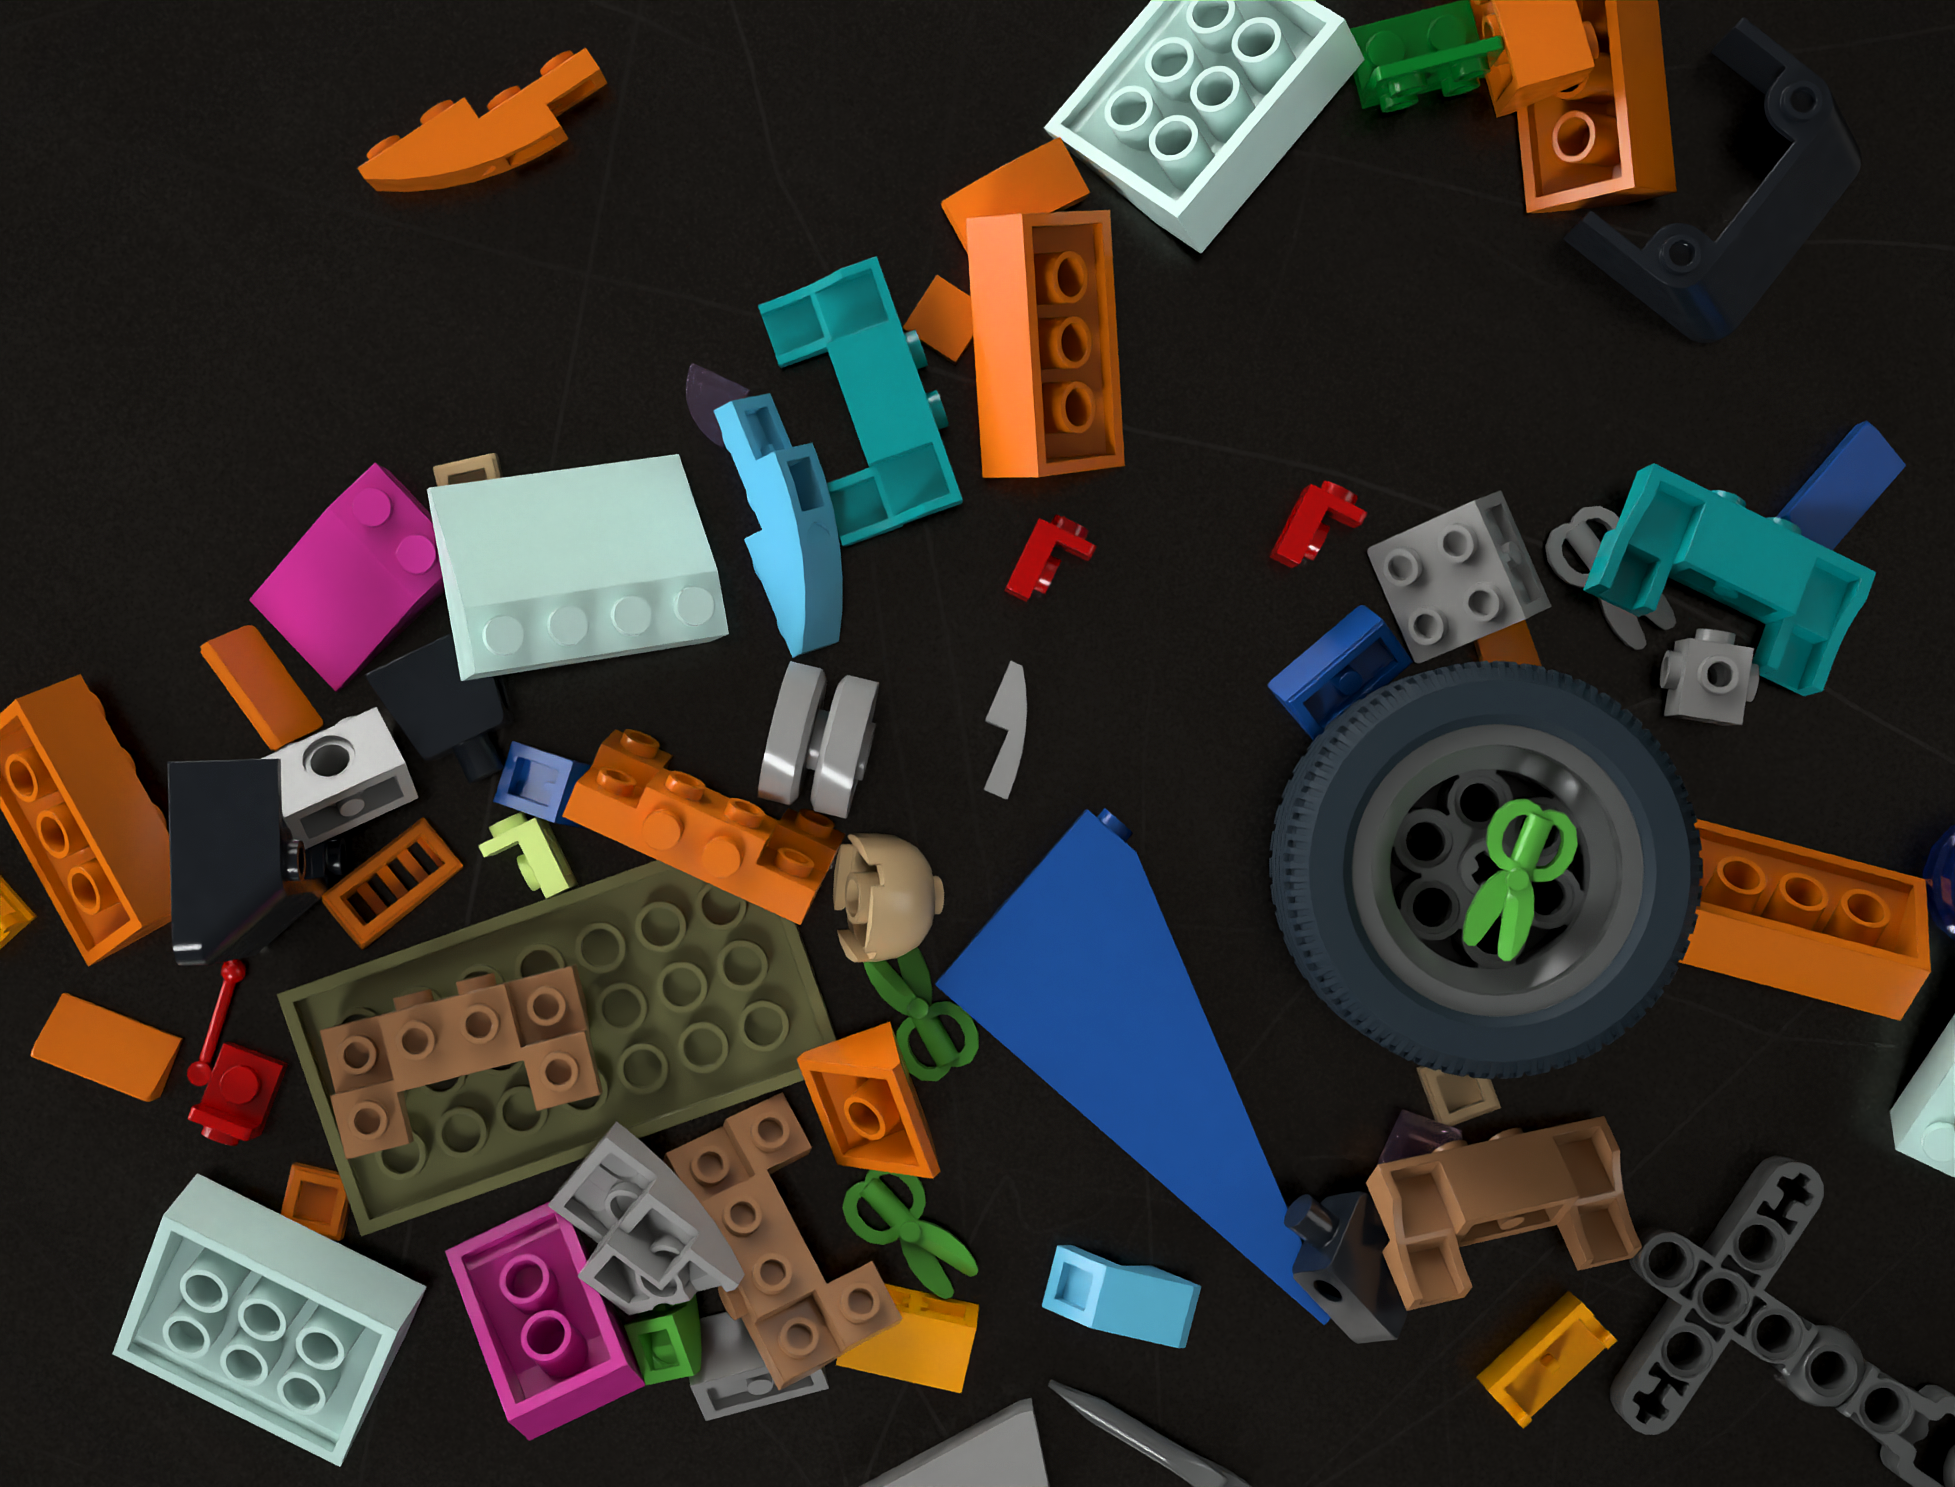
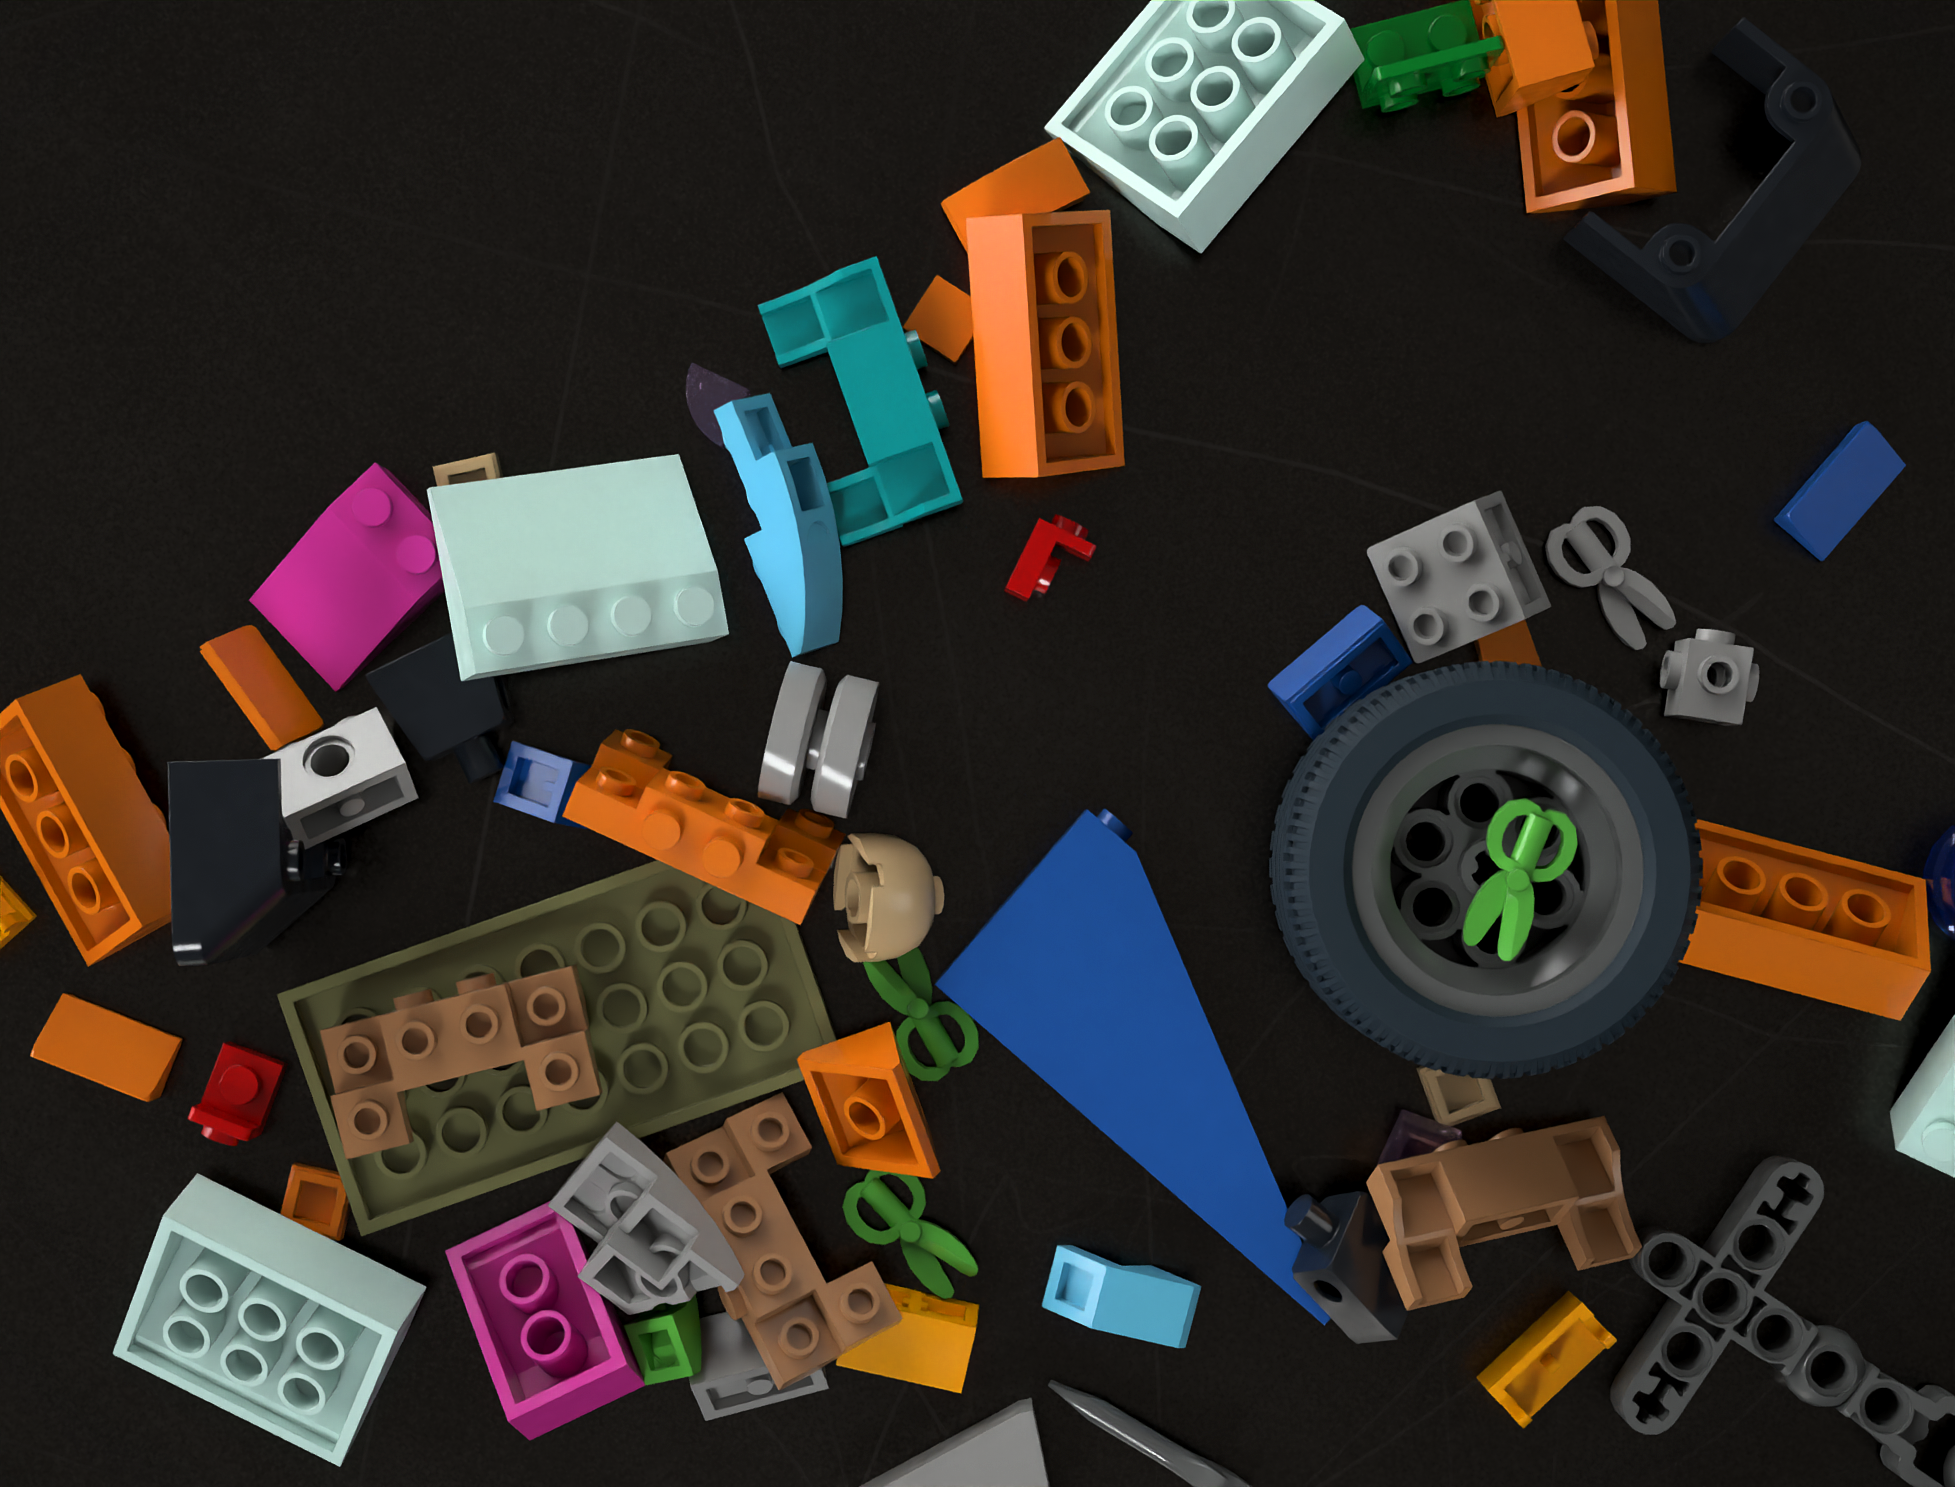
red hinge [187,959,246,1086] -> none
orange slope [321,817,463,951] -> none
orange slope [357,48,607,192] -> none
yellowish green bracket [479,812,578,898] -> none
light grey slope [983,661,1027,799] -> none
red bracket [1269,481,1367,568] -> none
teal bracket [1583,463,1876,696] -> none

